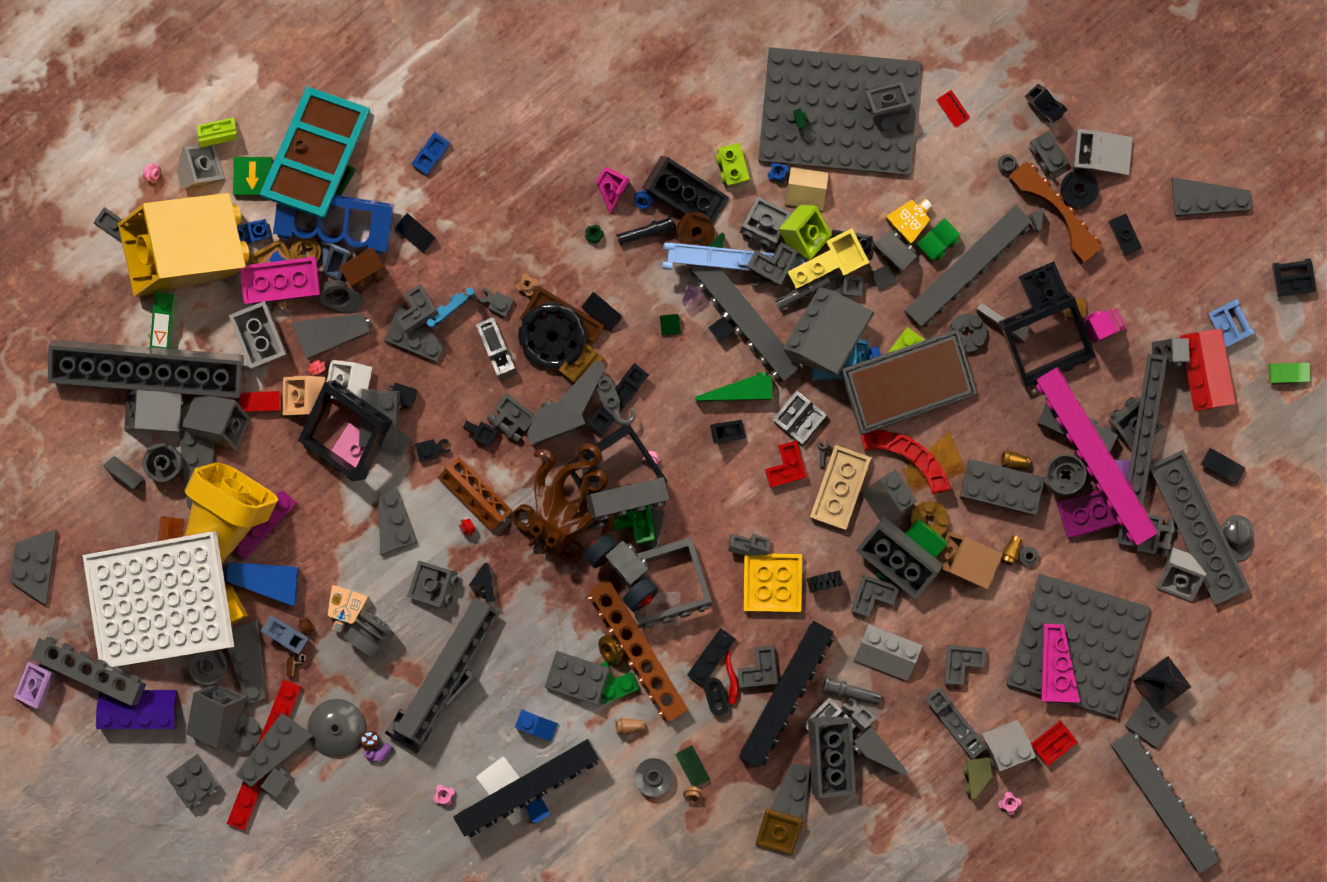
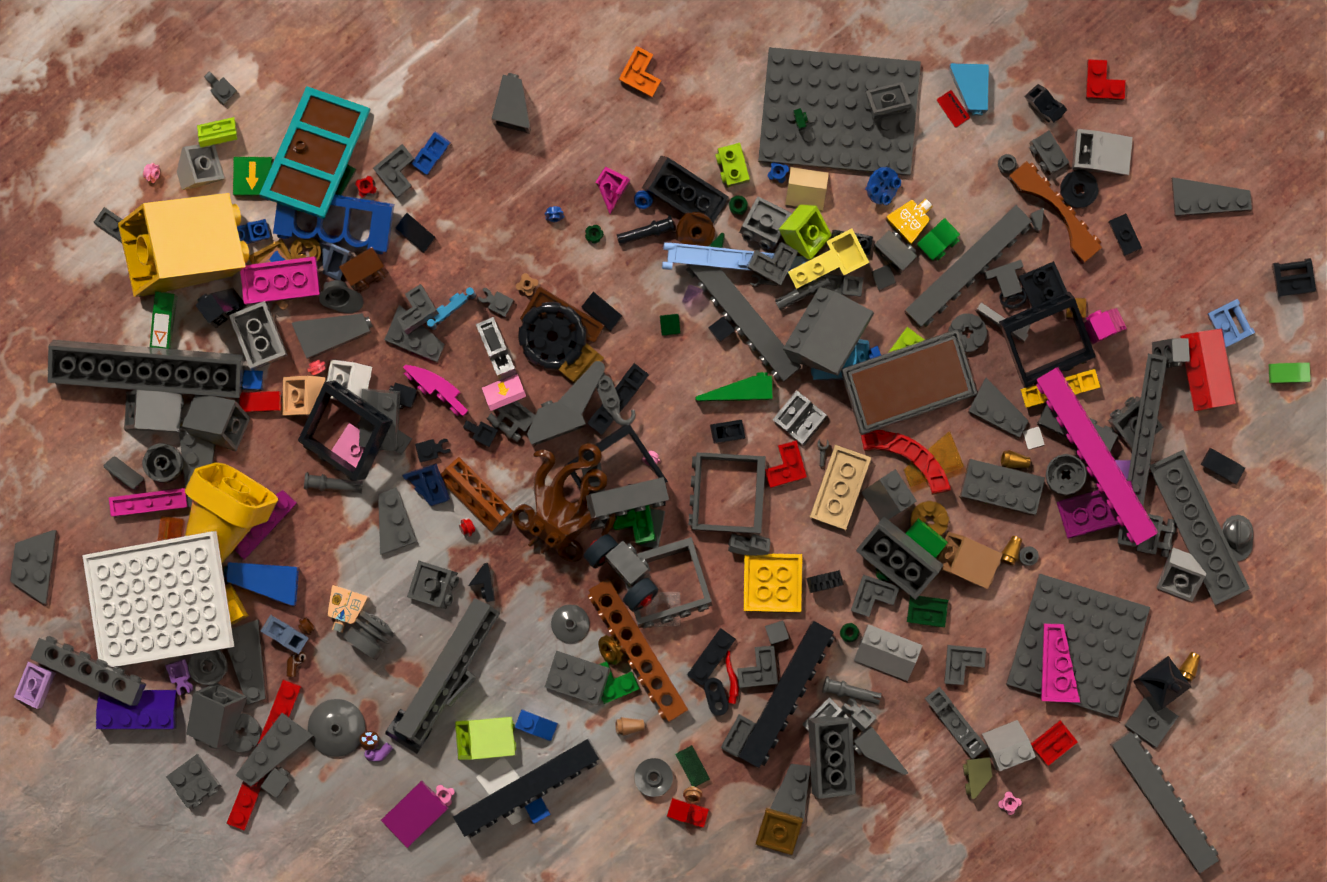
none -> dark pink plate [109,488,188,517]
none -> medium lavender plate [165,659,193,695]
none -> black wedge [195,288,247,328]
none -> dark grey plate [204,71,237,104]
none -> blue slope [242,370,263,390]
none -> dark grey pin [304,472,363,494]
none -> red plate [355,176,377,197]
none -> dark grey plate [373,144,414,198]
none -> magenta tile [381,780,448,848]
none -> dark blue wing [402,463,450,506]
none -> dark pink slope [403,365,469,417]
none -> lime slope [455,717,516,760]
none -> bright pink tile [482,374,526,411]
none -> dark grey slope [491,73,531,134]
none -> blue plate [544,206,564,222]
none -> dark grey dish [551,605,589,643]
none -> orange plate [619,46,661,98]
none -> red slope [667,798,709,828]
none -> dark grey window [688,452,766,534]
none -> dark grey plate [720,714,756,757]
none -> dark green plate [729,195,748,215]
none -> dark grey slope [765,621,789,644]
none -> dark green plate [840,623,859,642]
none -> blue plate [865,167,901,205]
none -> dark green plate [906,595,949,627]
none -> dark azure slope [949,63,989,116]
none -> dark grey wing [968,378,1028,438]
none -> dark grey piece [983,260,1027,309]
none -> yellow slope [1021,369,1100,408]
none -> white sticker [1023,427,1045,449]
none -> red plate [1086,59,1126,100]
none -> pearl gold cone [1179,652,1201,682]

